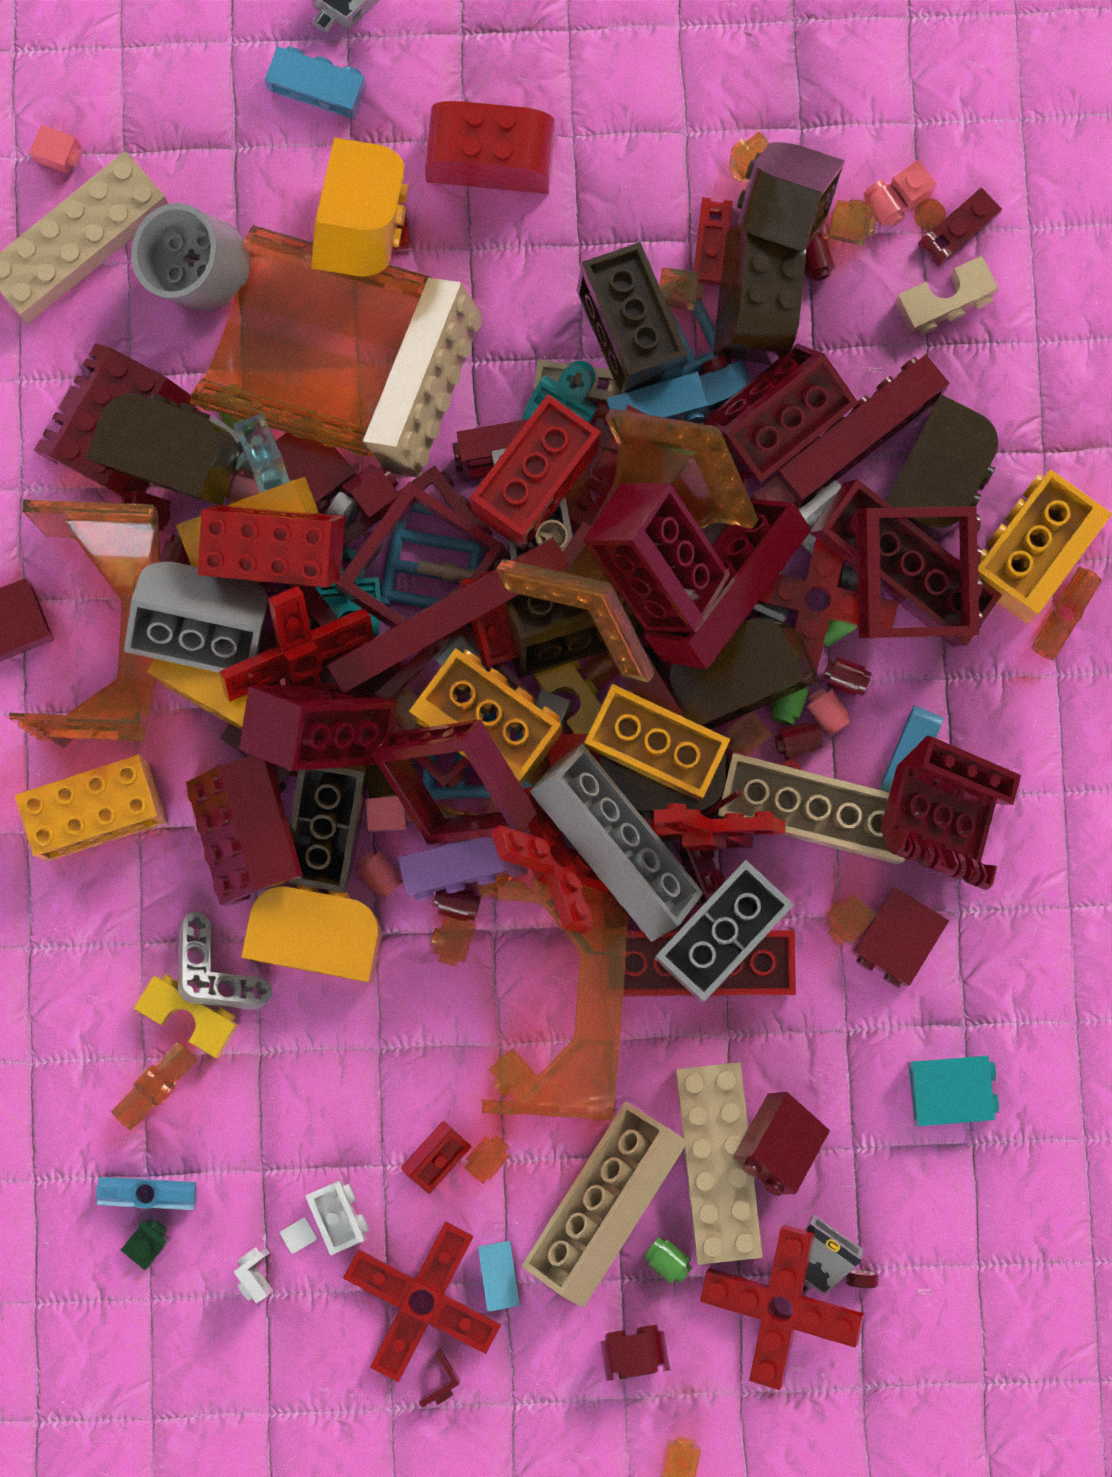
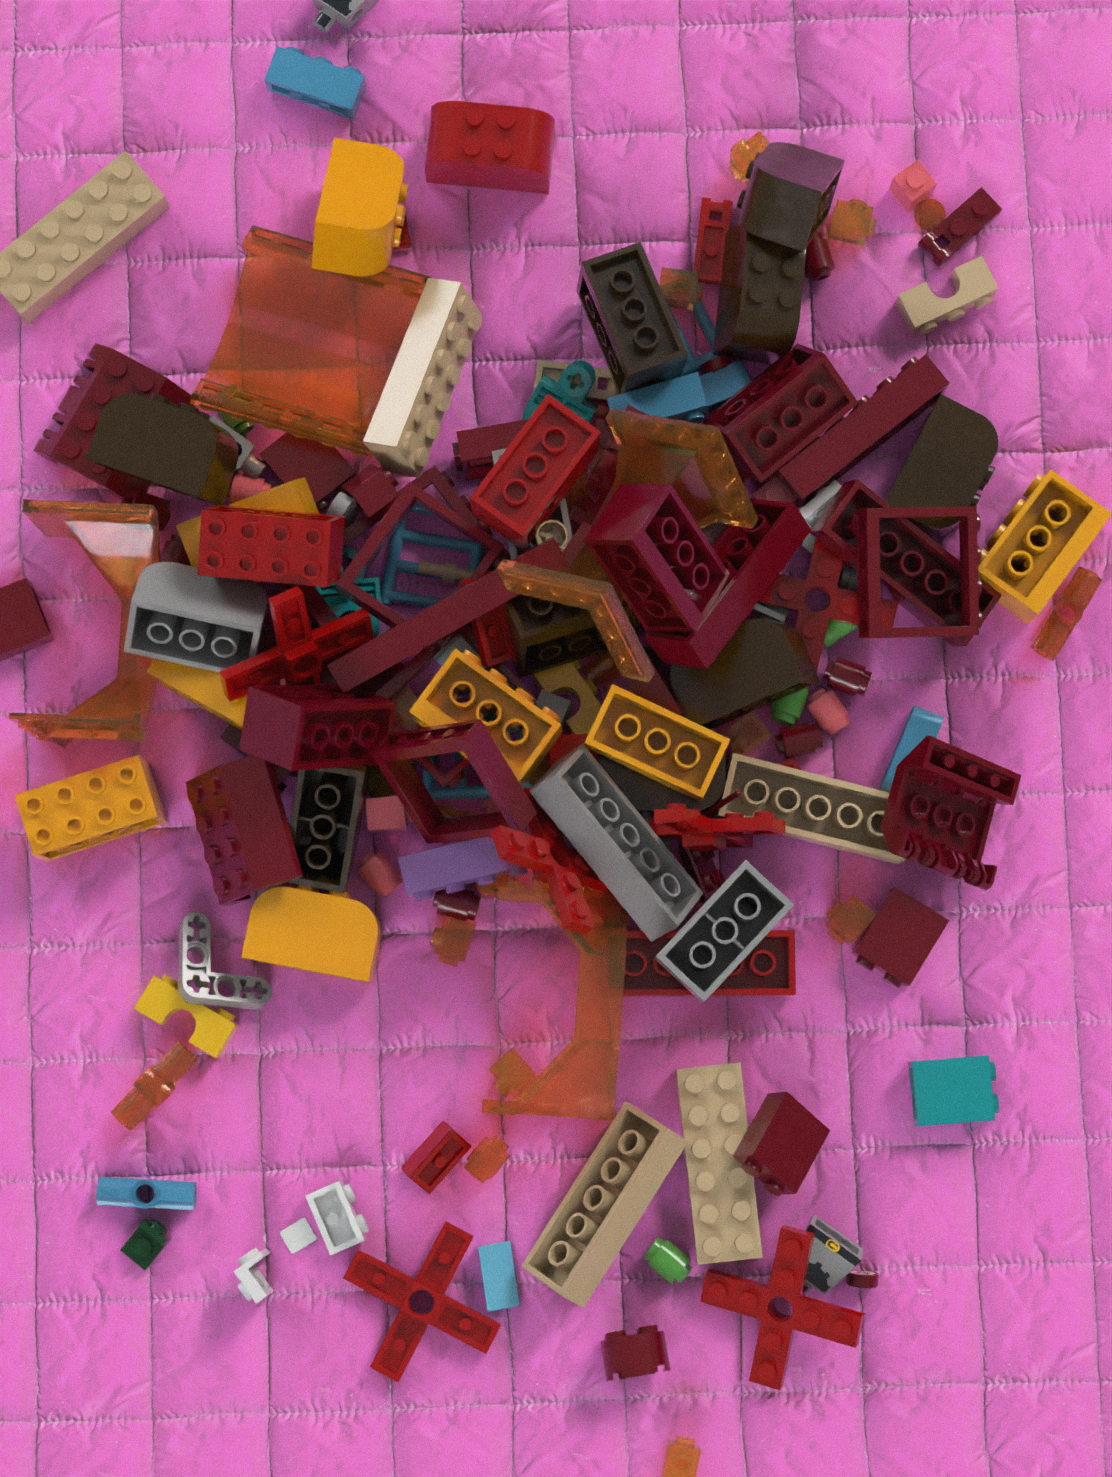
coral brick [29,125,82,175] -> none
light grey brick [131,203,251,311] -> none
clear light blue brick [233,413,290,493] -> none
dark red bracket [419,1348,460,1408] -> none
coral brick [863,179,907,228] -> none

